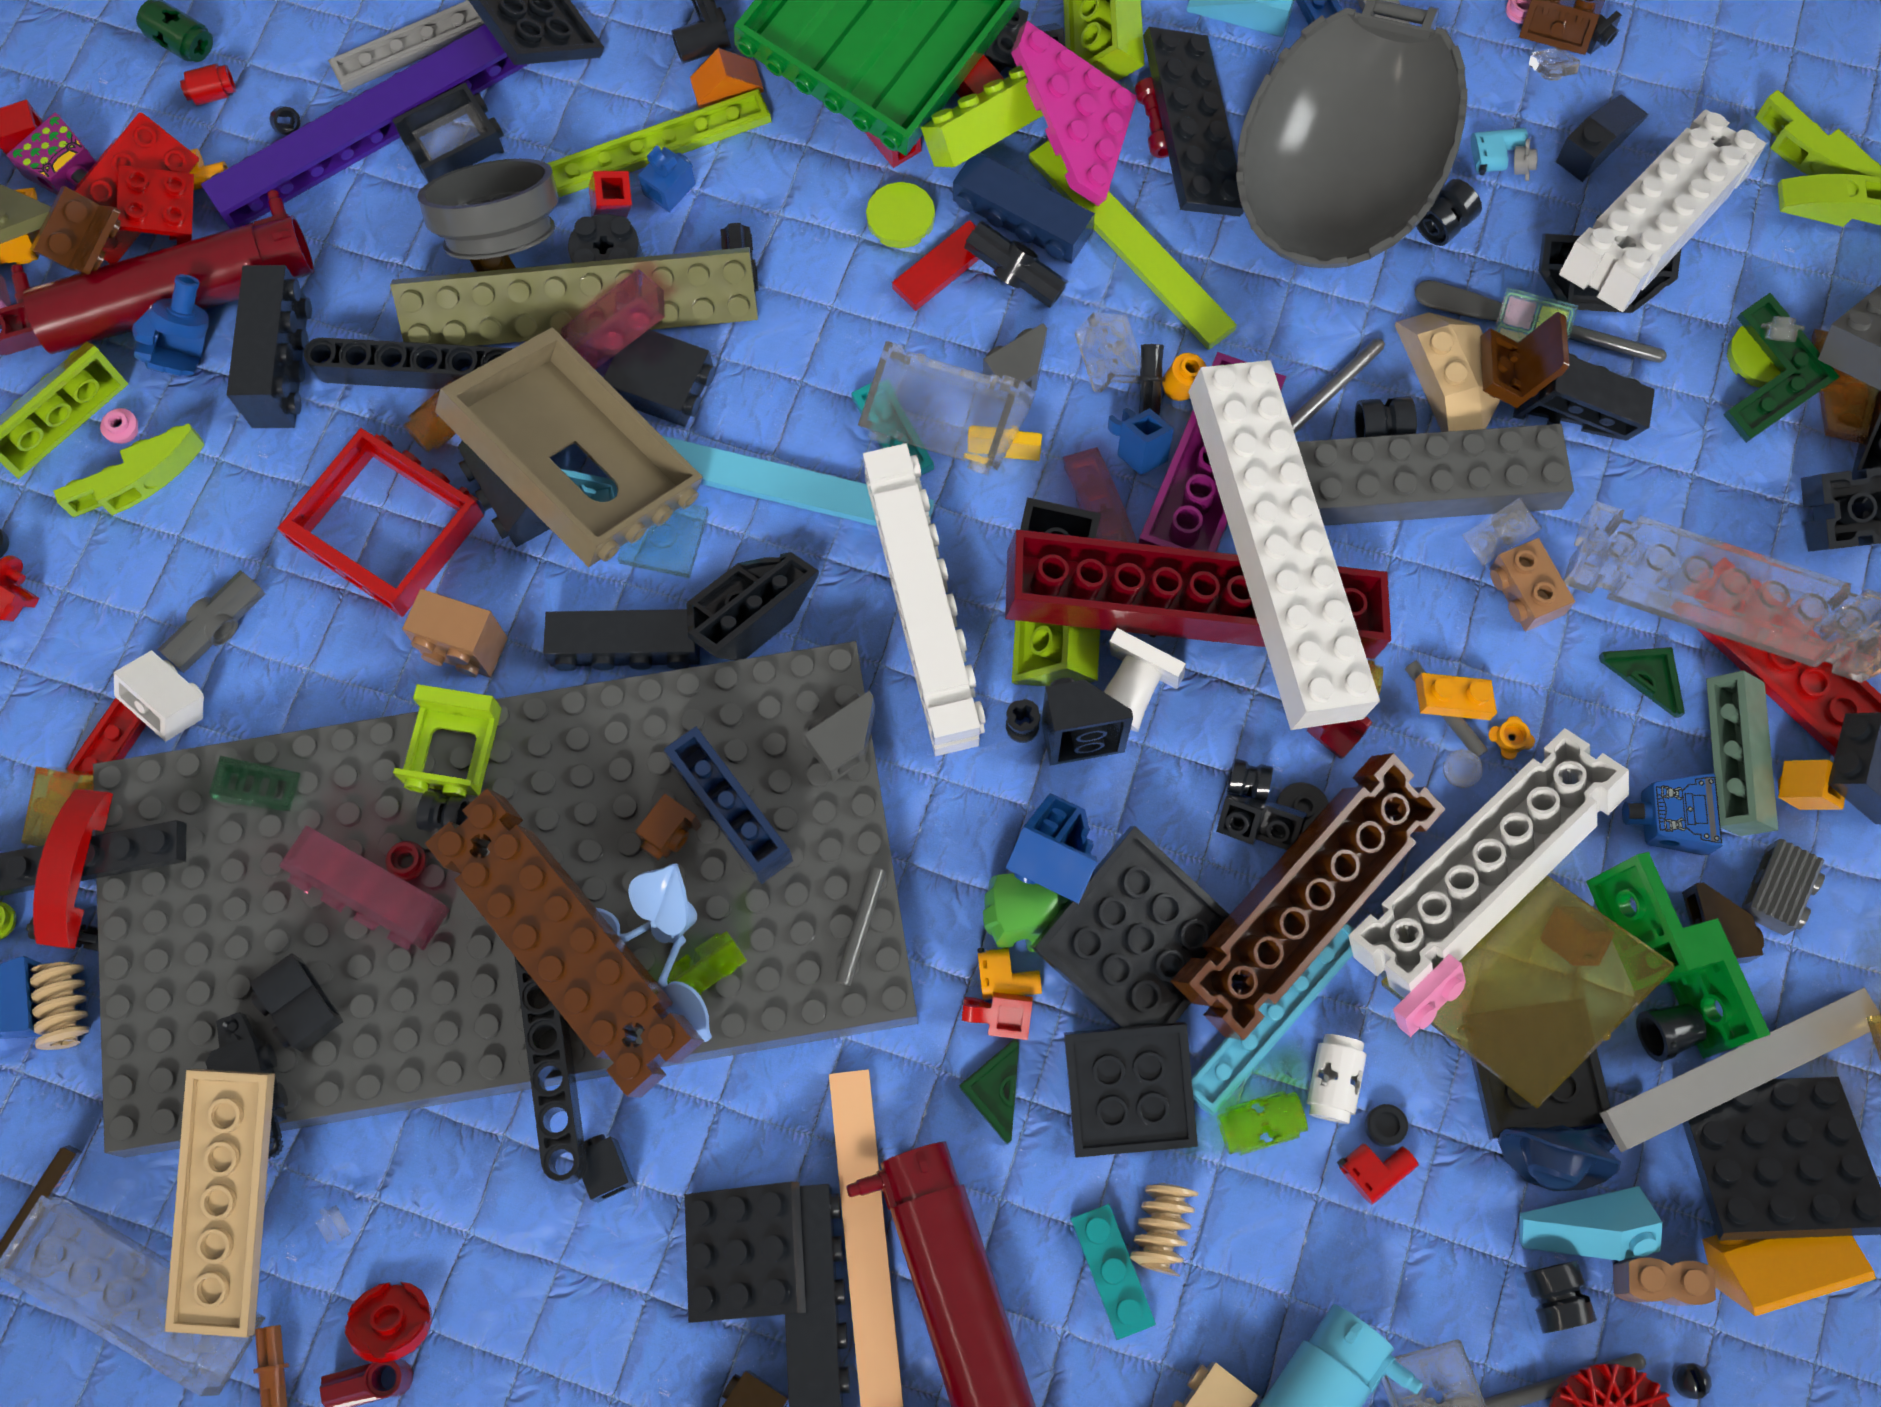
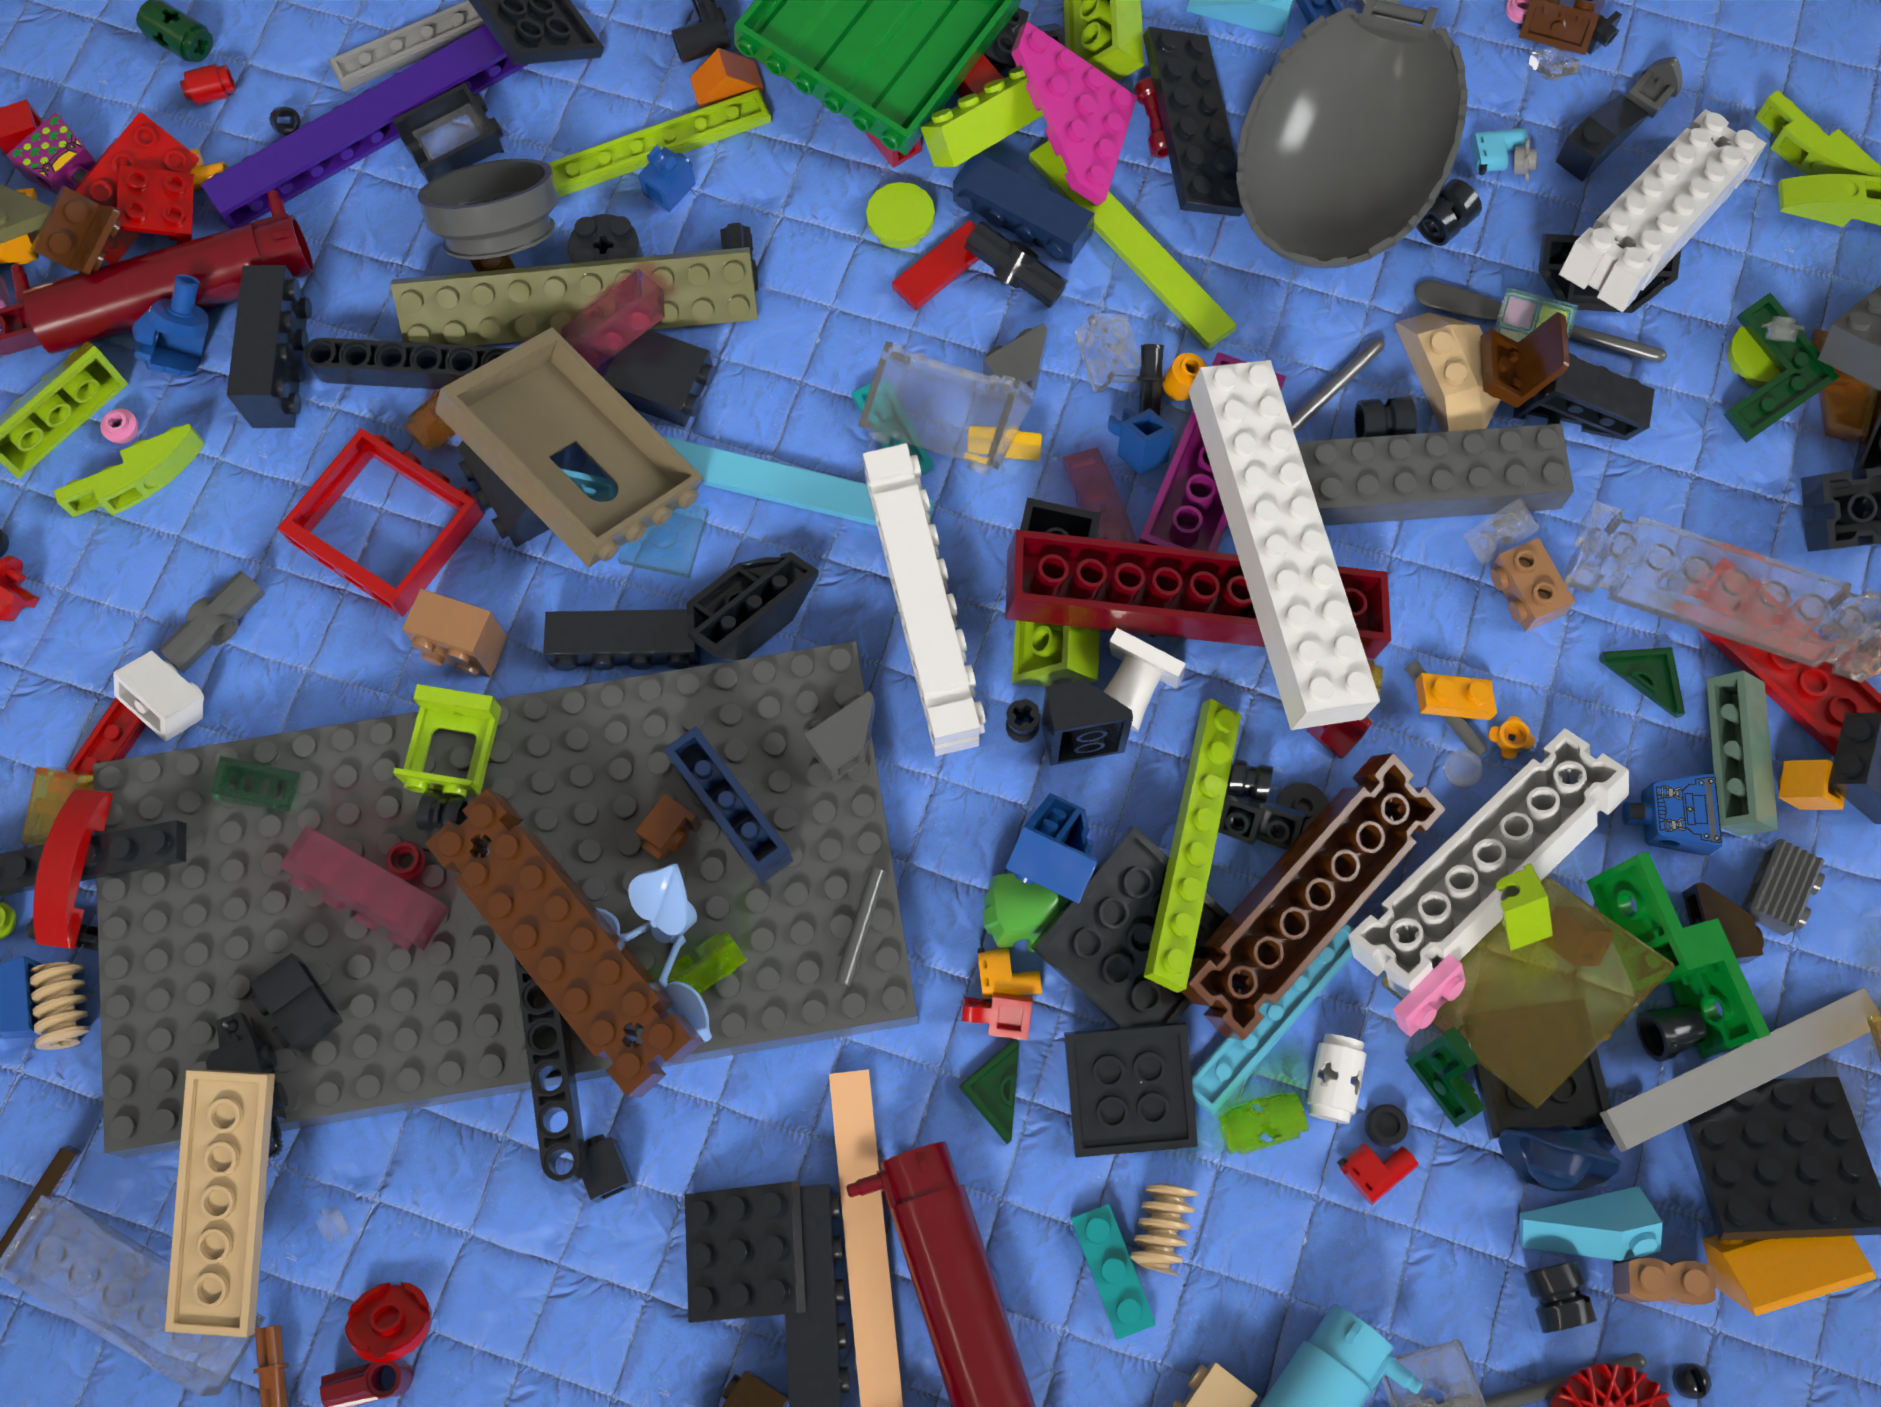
red brick [589,171,632,218] -> none
none -> lime plate [1144,698,1242,993]
none -> dark green plate [1405,1026,1486,1128]
none -> lime hinge [1496,863,1553,951]
none -> dark grey tile [1626,57,1682,118]

